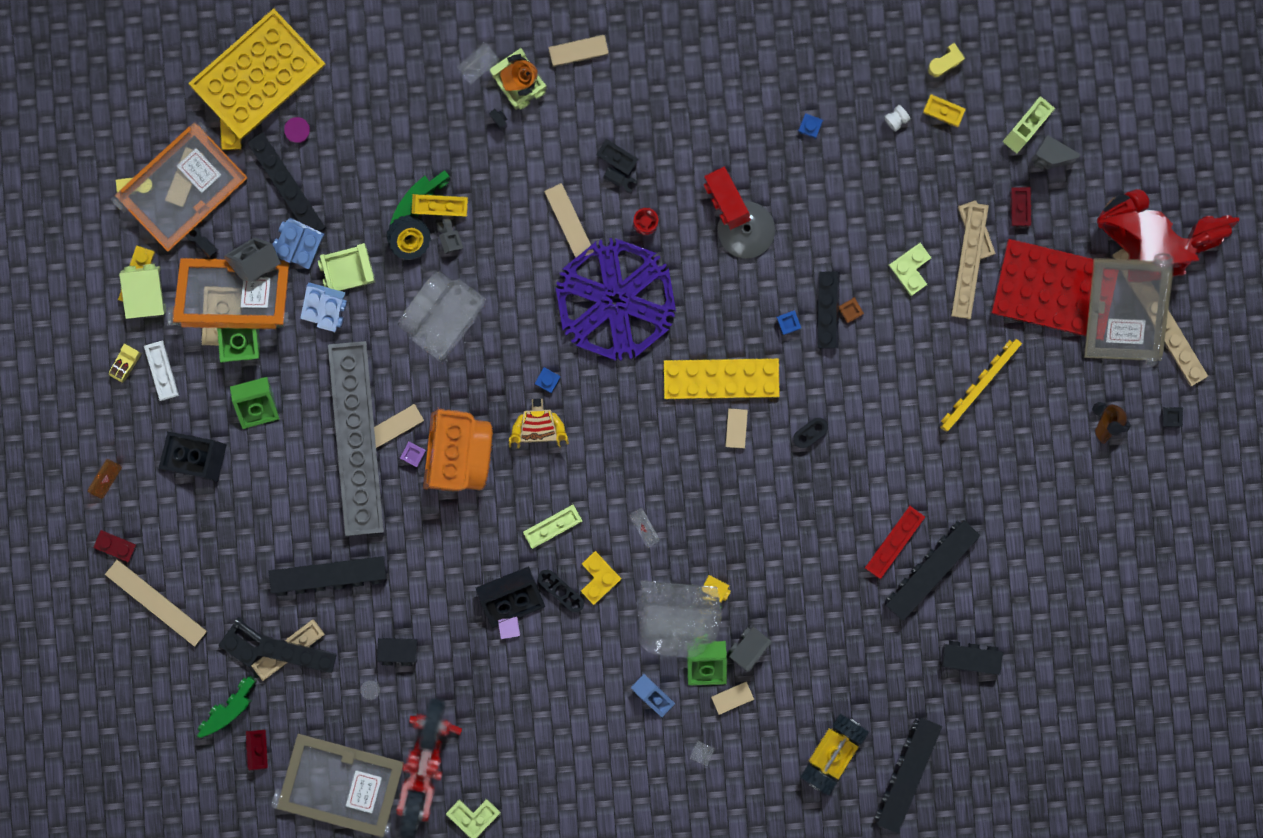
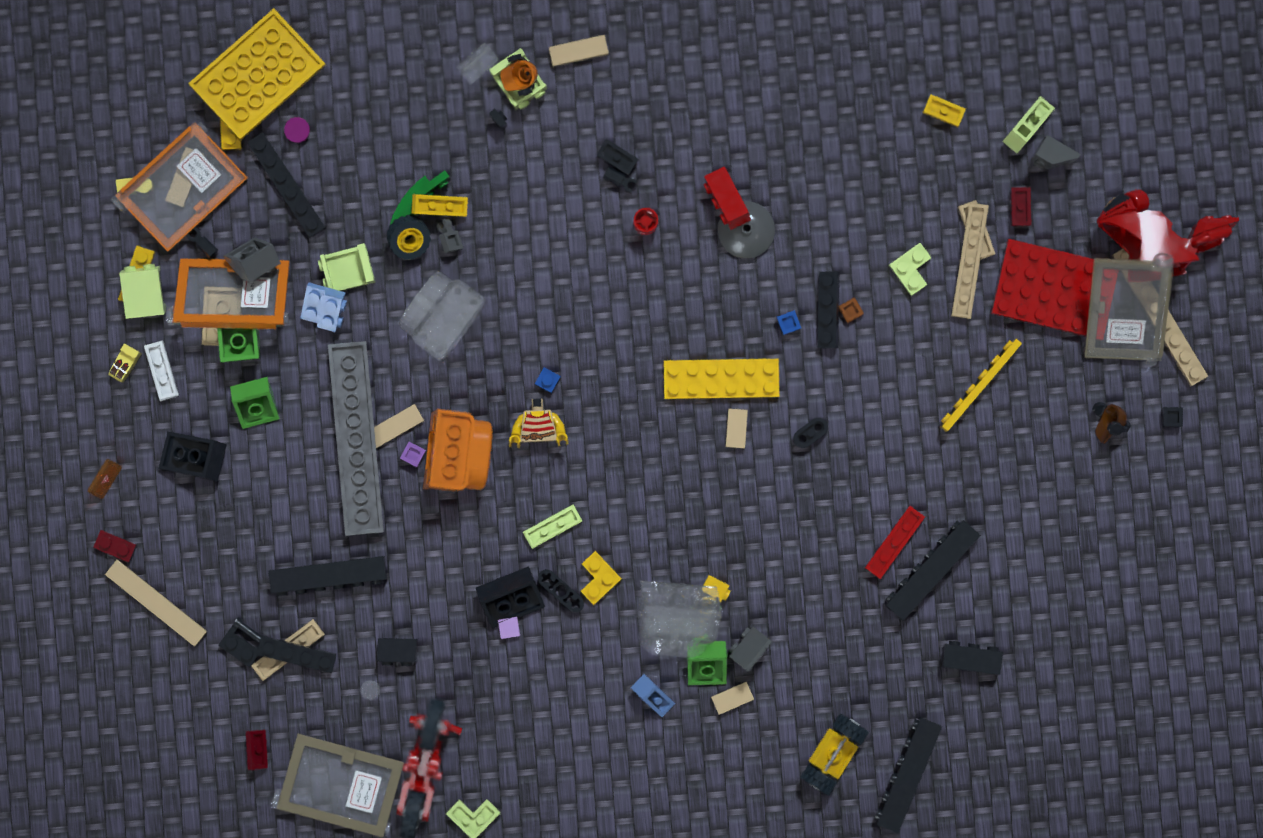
green slope [197,676,257,738] -> none
medium blue plate [273,218,325,269] -> none
tan tile [544,183,594,258] -> none
dark purple plate [555,238,676,361] -> none
clear slope [629,508,660,548] -> none
clear plate [689,740,715,766] -> none
blue plate [798,113,823,139] -> none
white wheel [884,105,911,132] -> none
light yellow leg [928,43,965,77] -> none

